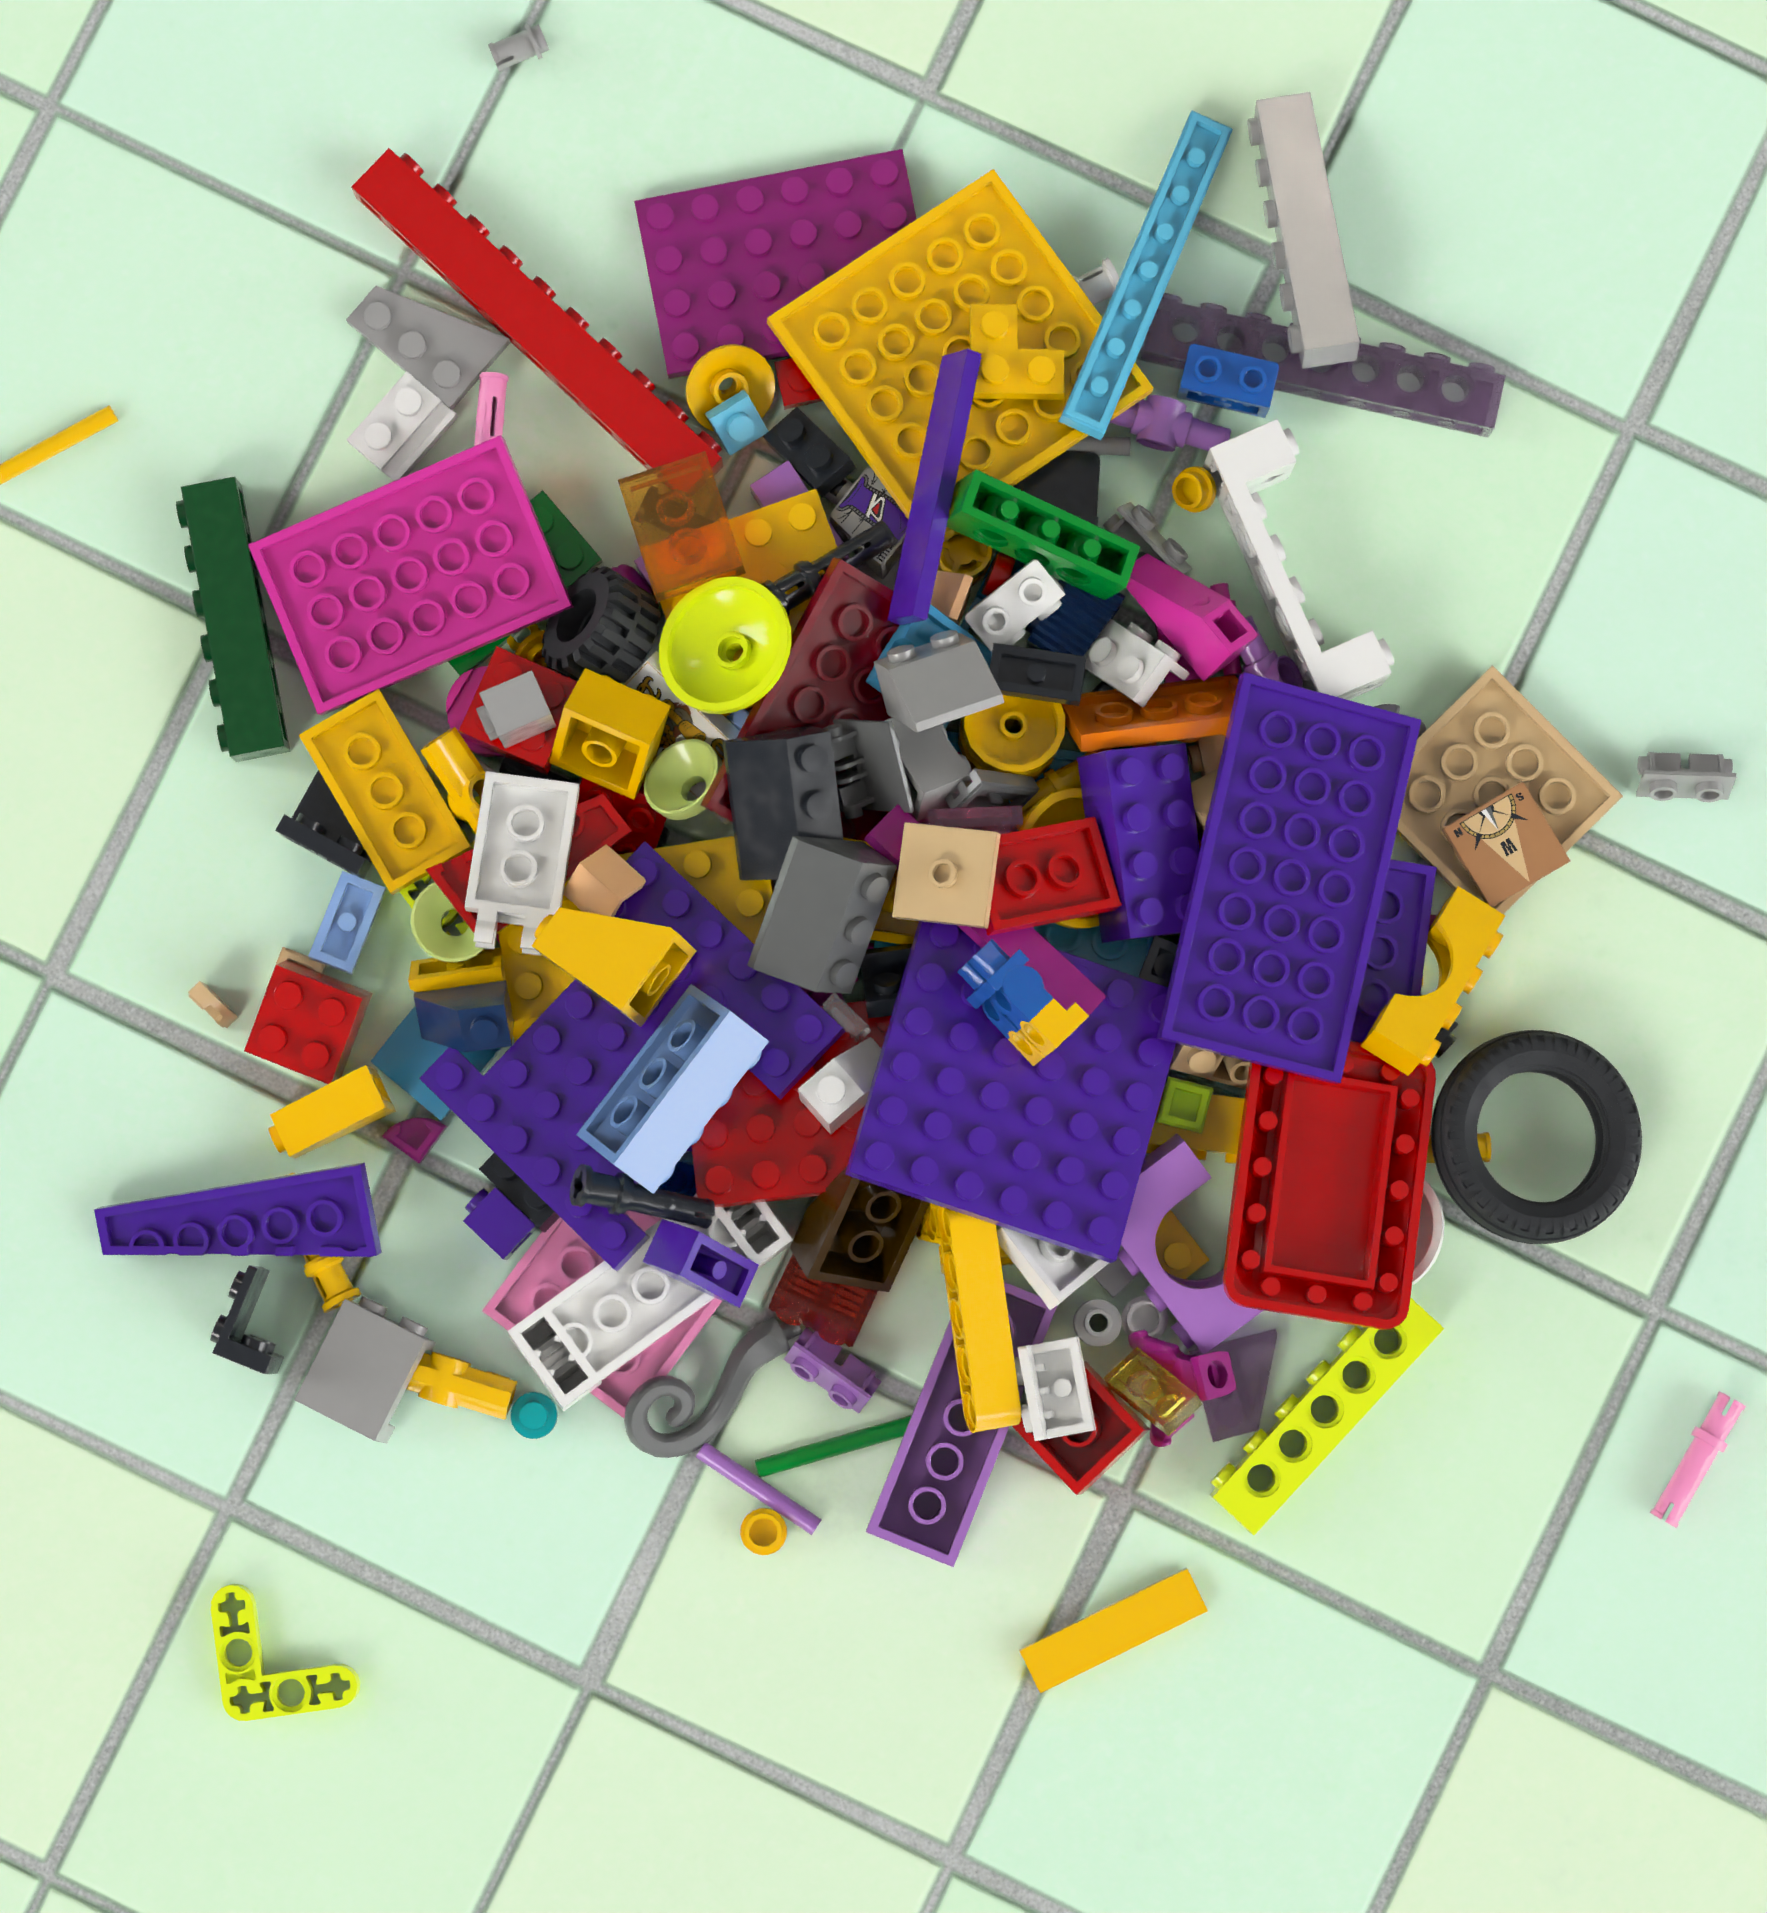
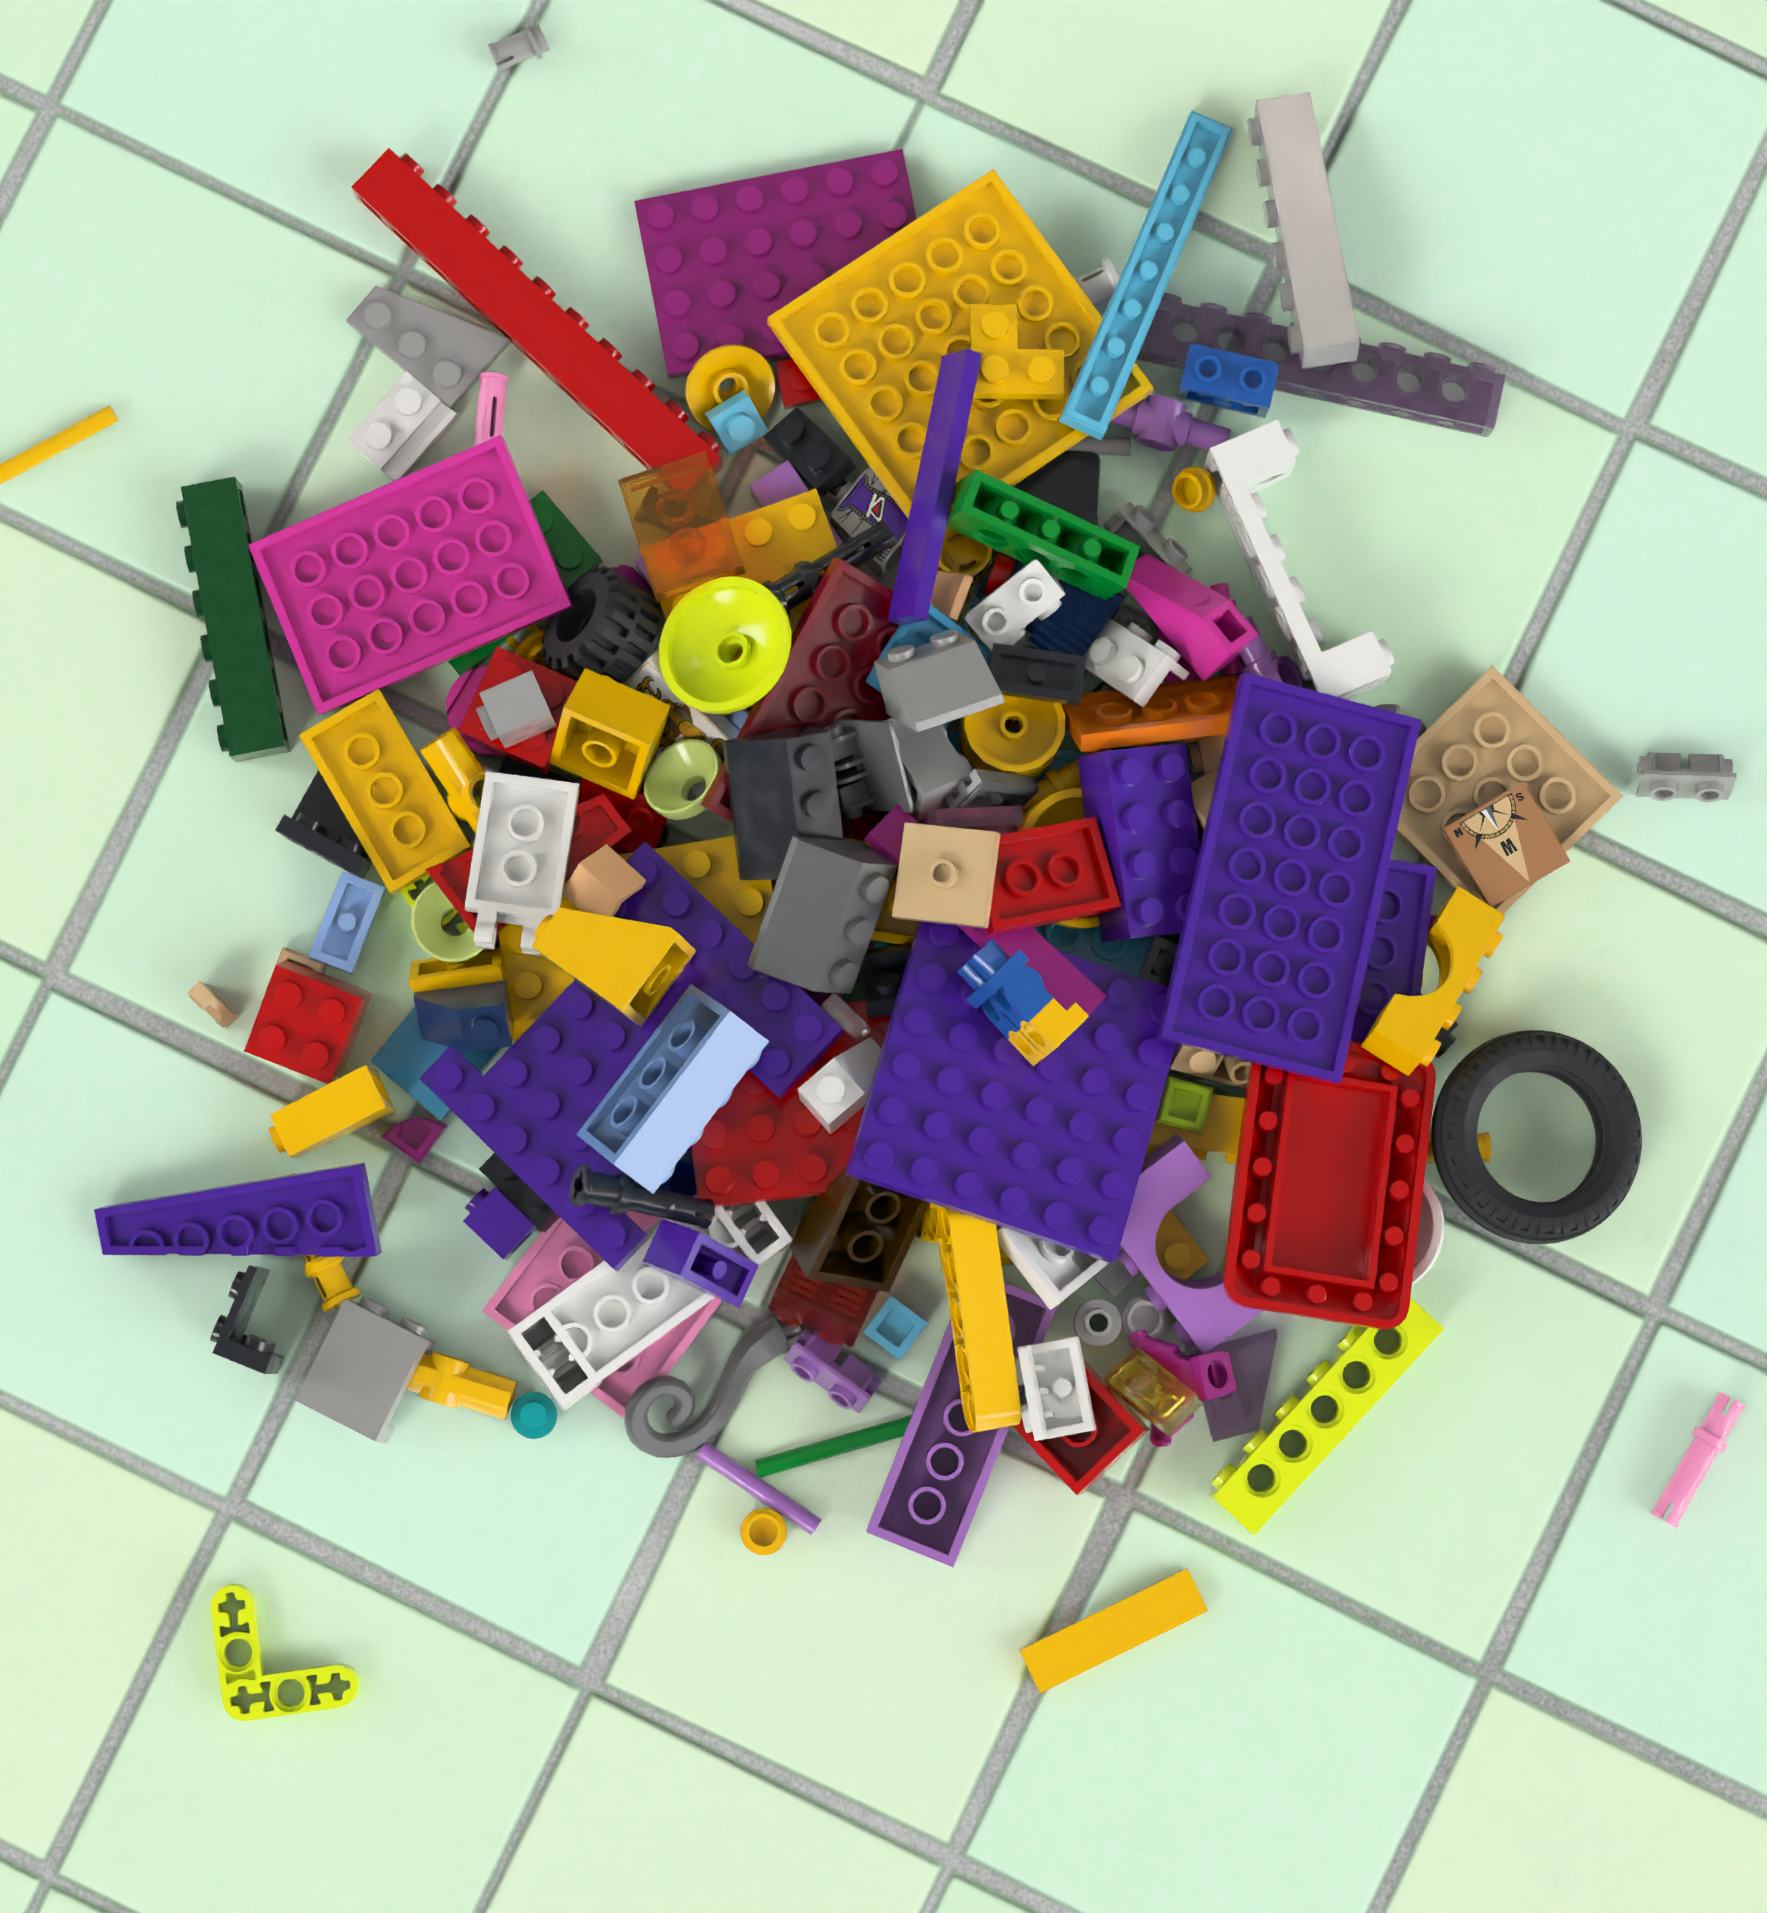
none -> medium azure plate [863,1295,928,1360]

